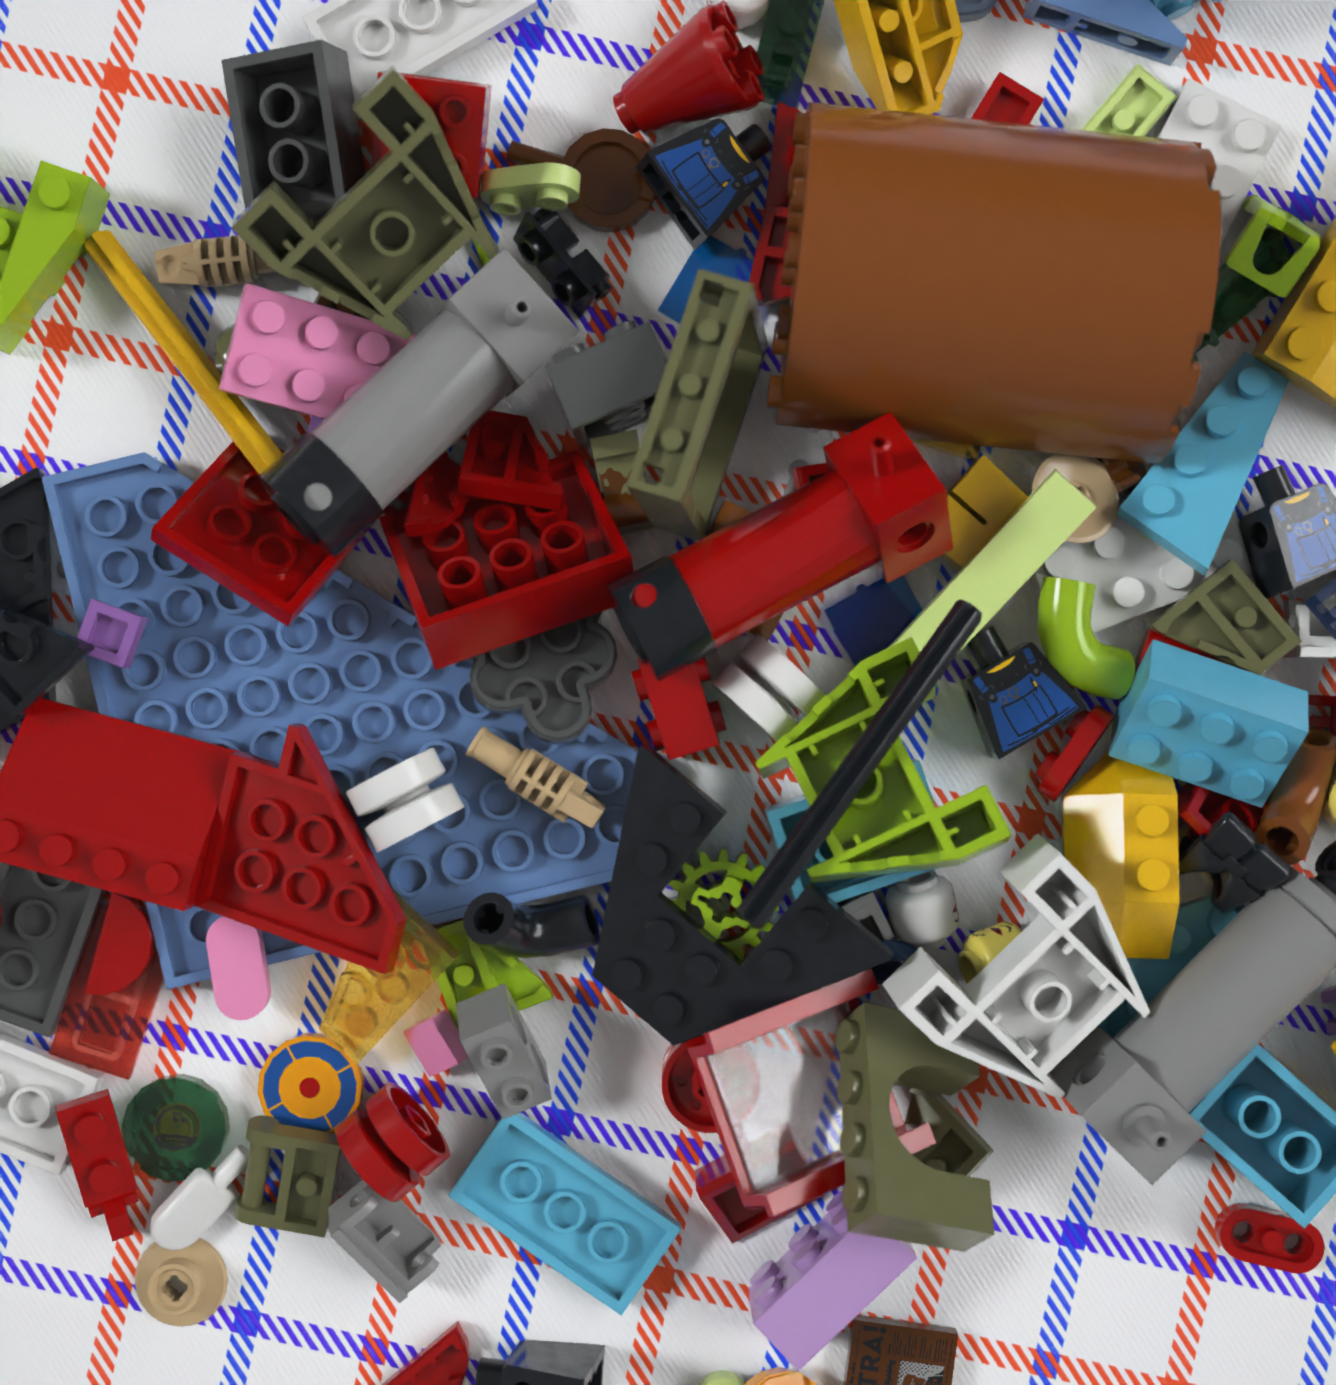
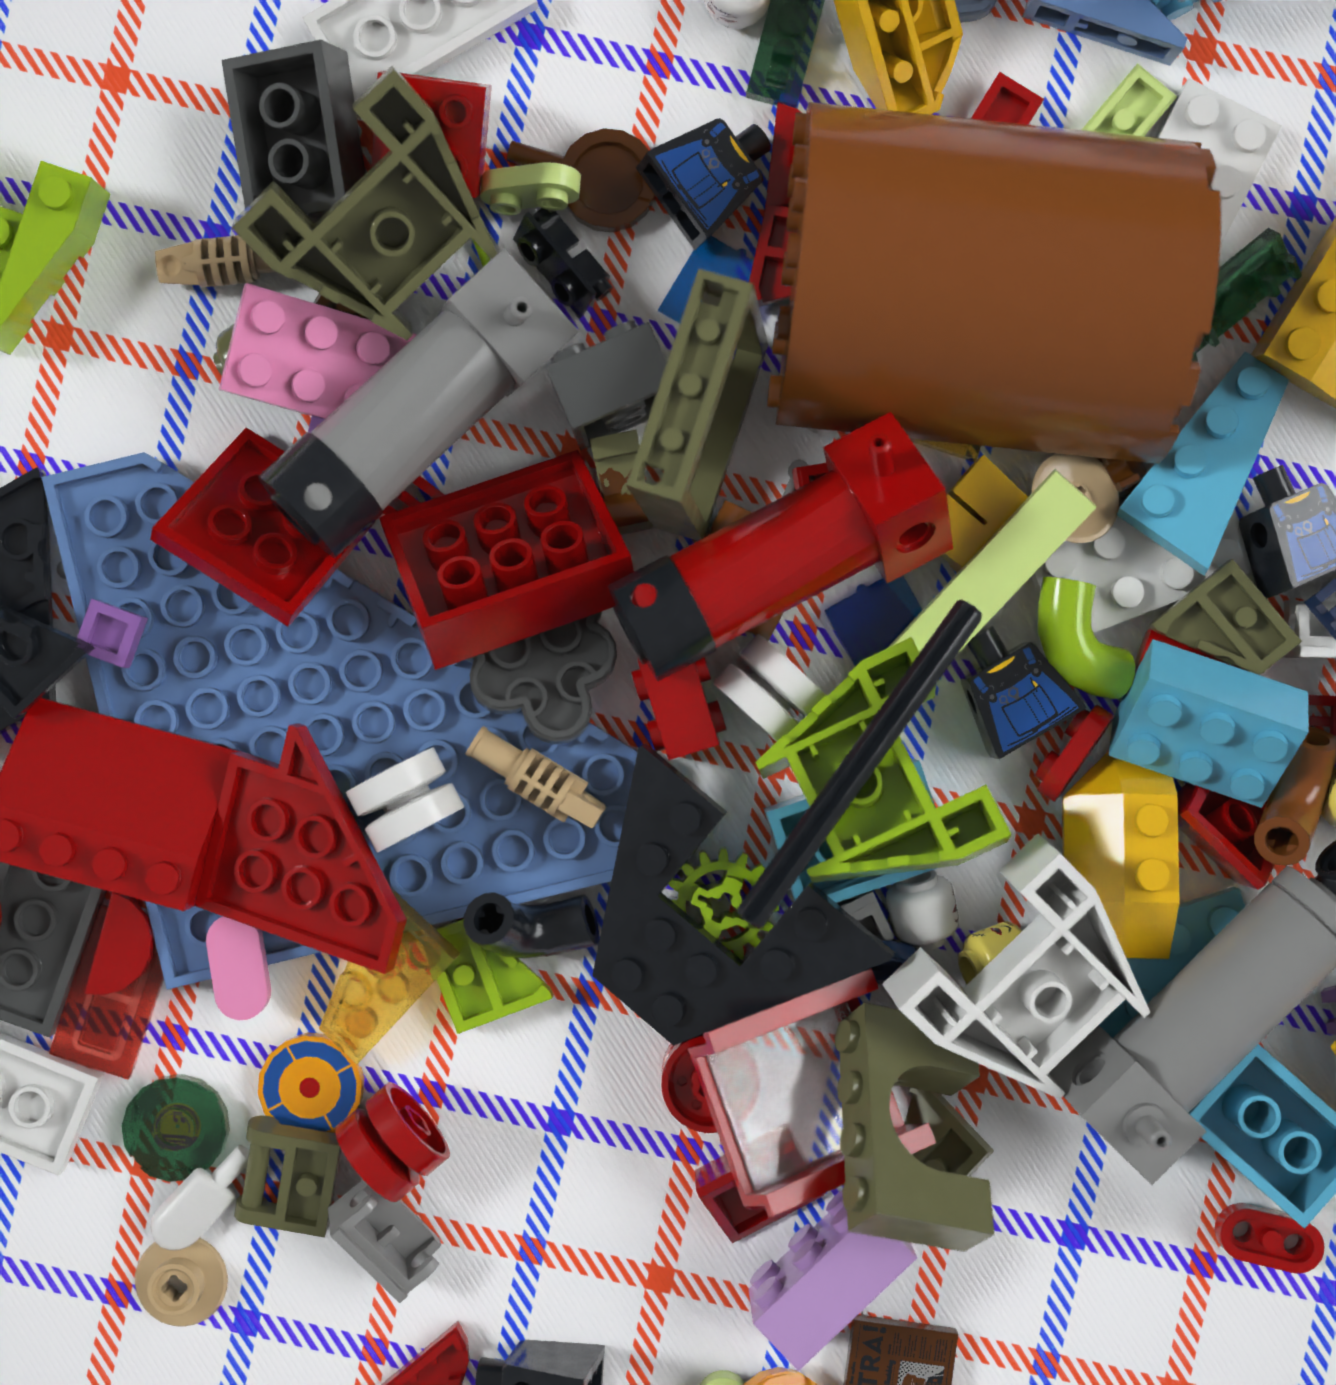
red hinge [55,1089,139,1242] -> none
yellow axle [84,230,283,475] -> none
bright pink tile [403,1009,468,1077] -> none
red tile [404,452,469,537] -> none
medium azure plate [448,1112,681,1316] -> none
light grey brick [456,983,552,1119] -> none
red wing [457,410,563,511] -> none
red cone [613,1,764,134] -> none
black piece [1178,812,1291,914] -> none
lime piece [1225,194,1322,297] -> none

